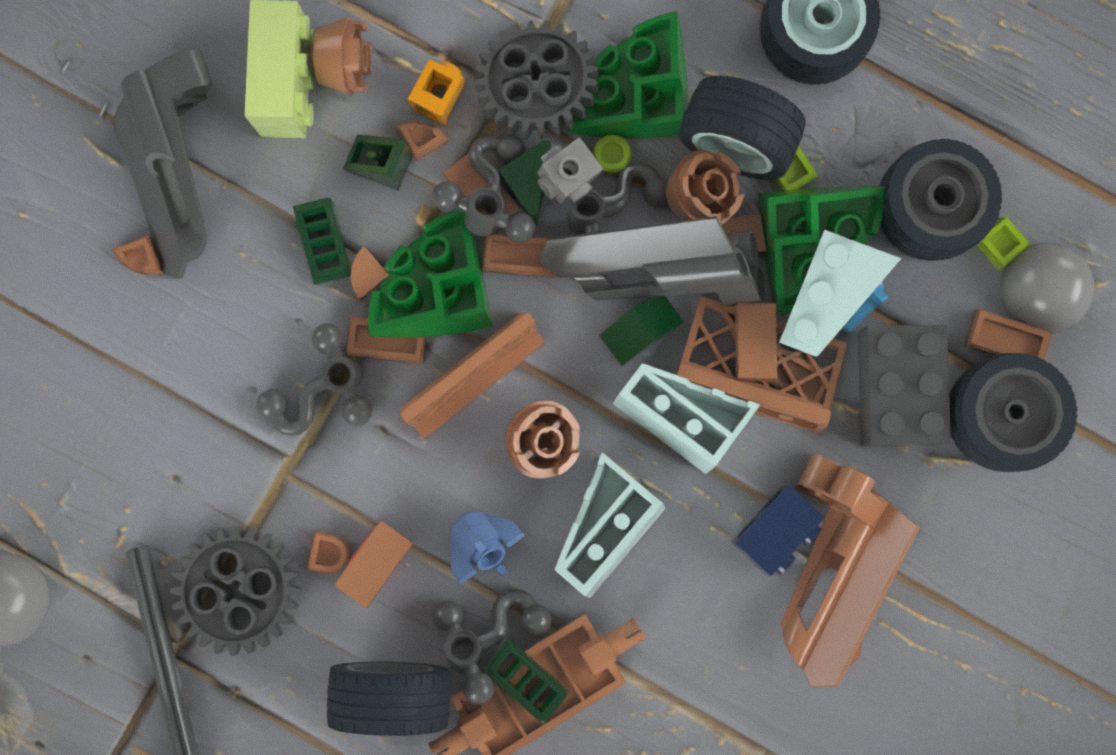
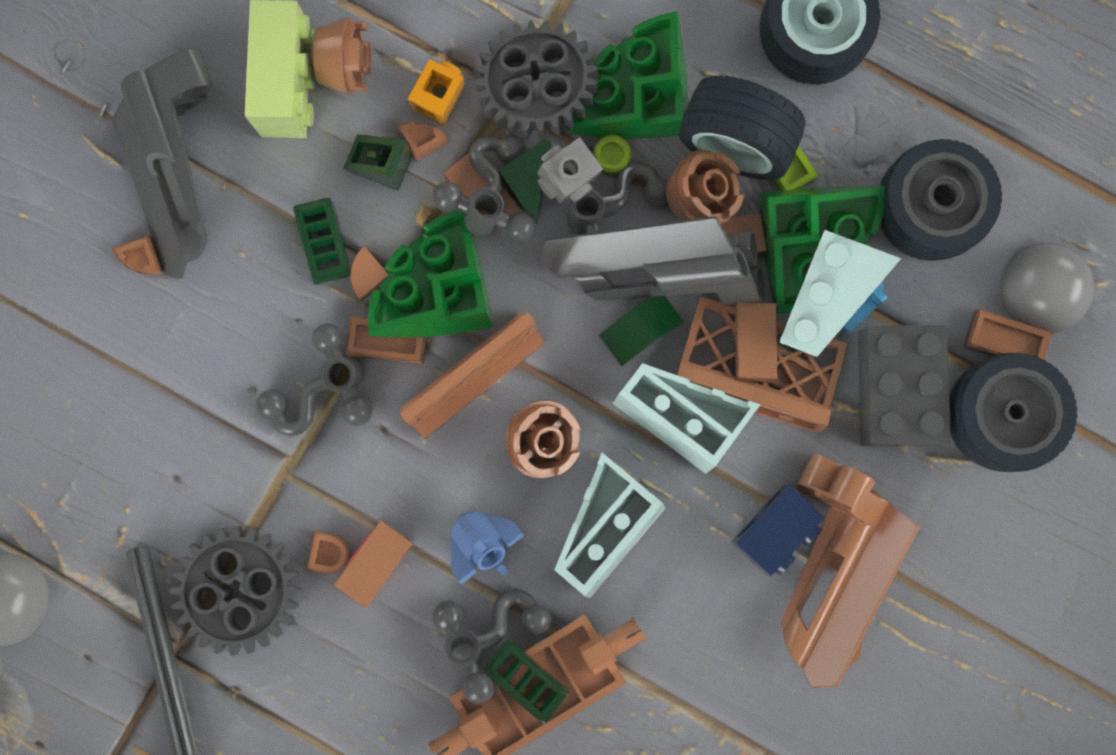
black wheel [326,661,451,736] -> none
nougat tile [482,233,559,278] -> none
lime tile [976,215,1031,270] -> none

